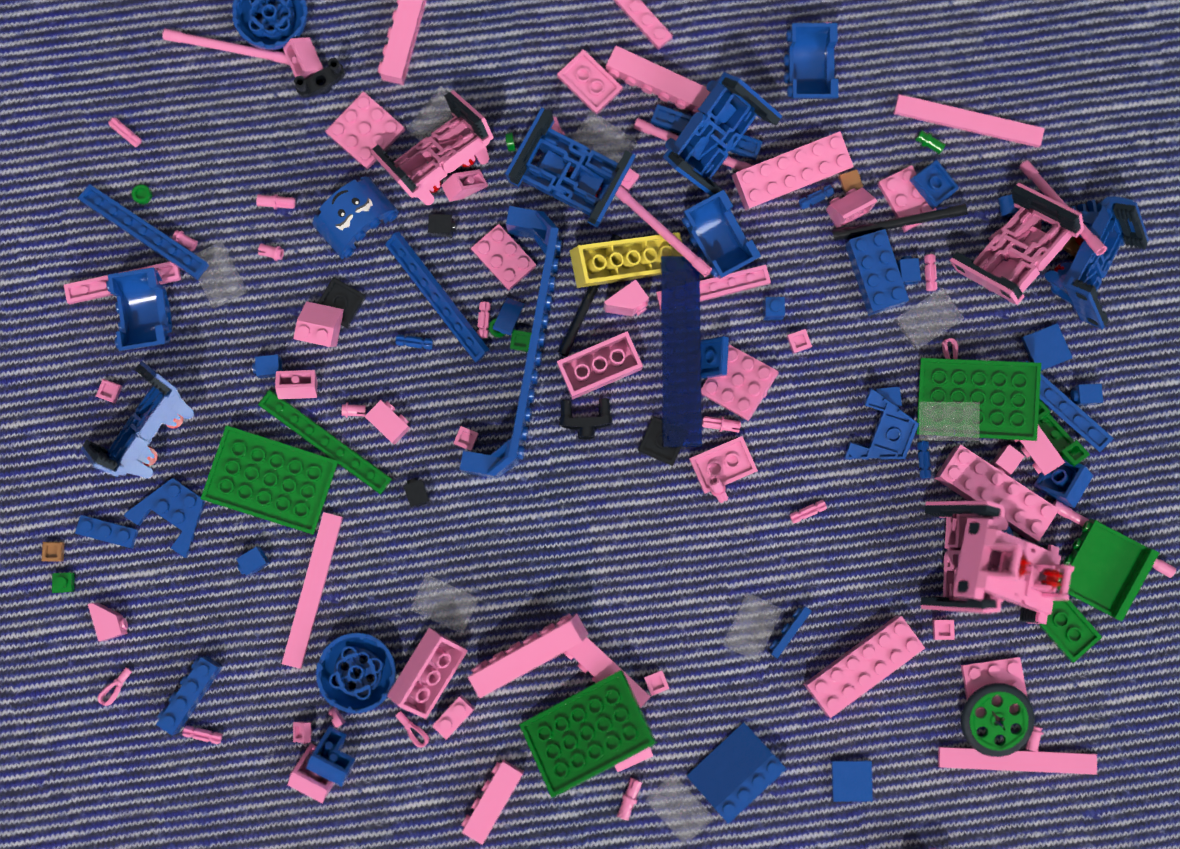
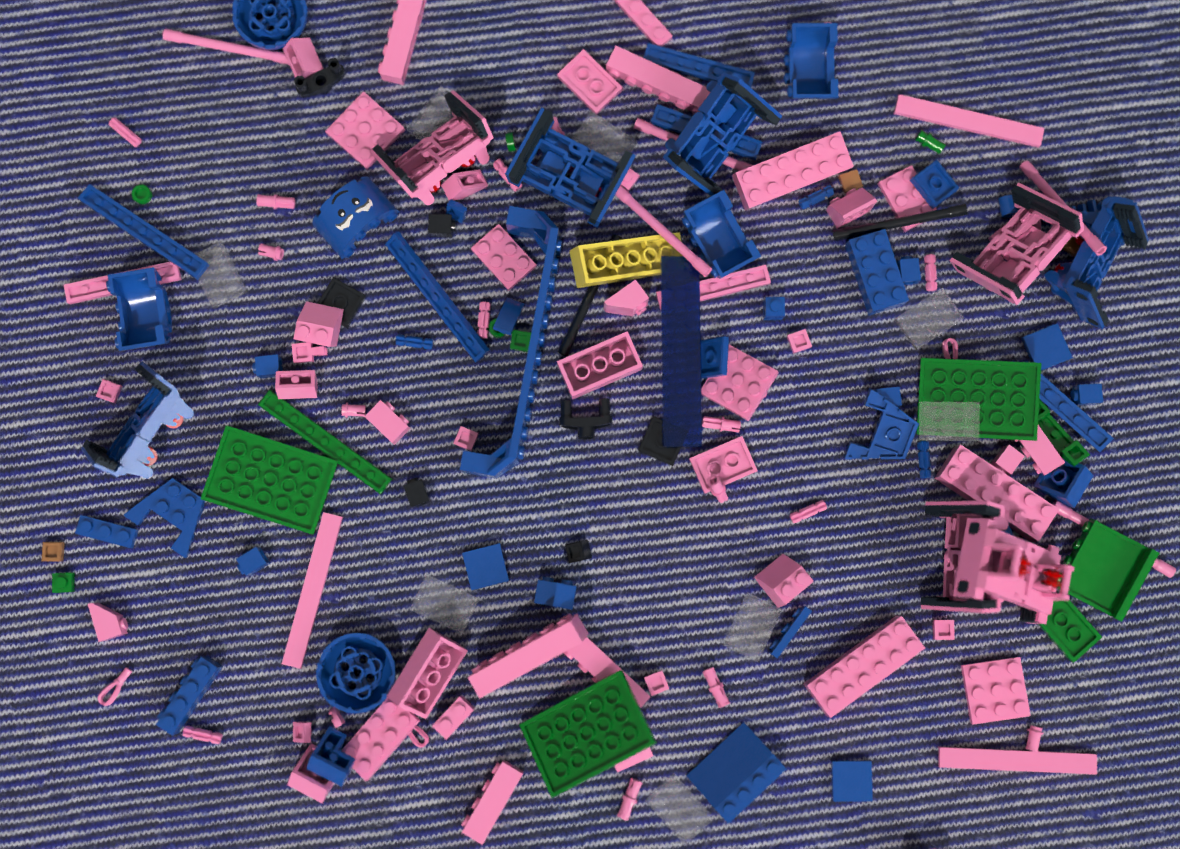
bright pink pin [172,230,198,252] -> none
wedge [961,683,1035,757] -> none
none -> bright pink plate [292,342,328,364]
none -> bright pink plate [341,697,420,781]
none -> blue plate [446,199,467,224]
none -> blue tile [462,543,509,591]
none -> bright pink axle [493,159,522,192]
none -> blue brick [534,577,577,610]
none -> black slope [565,540,592,563]
none -> blue plate [644,43,755,88]
none -> bright pink pin [702,667,730,708]
none -> bright pink slope [754,554,814,608]

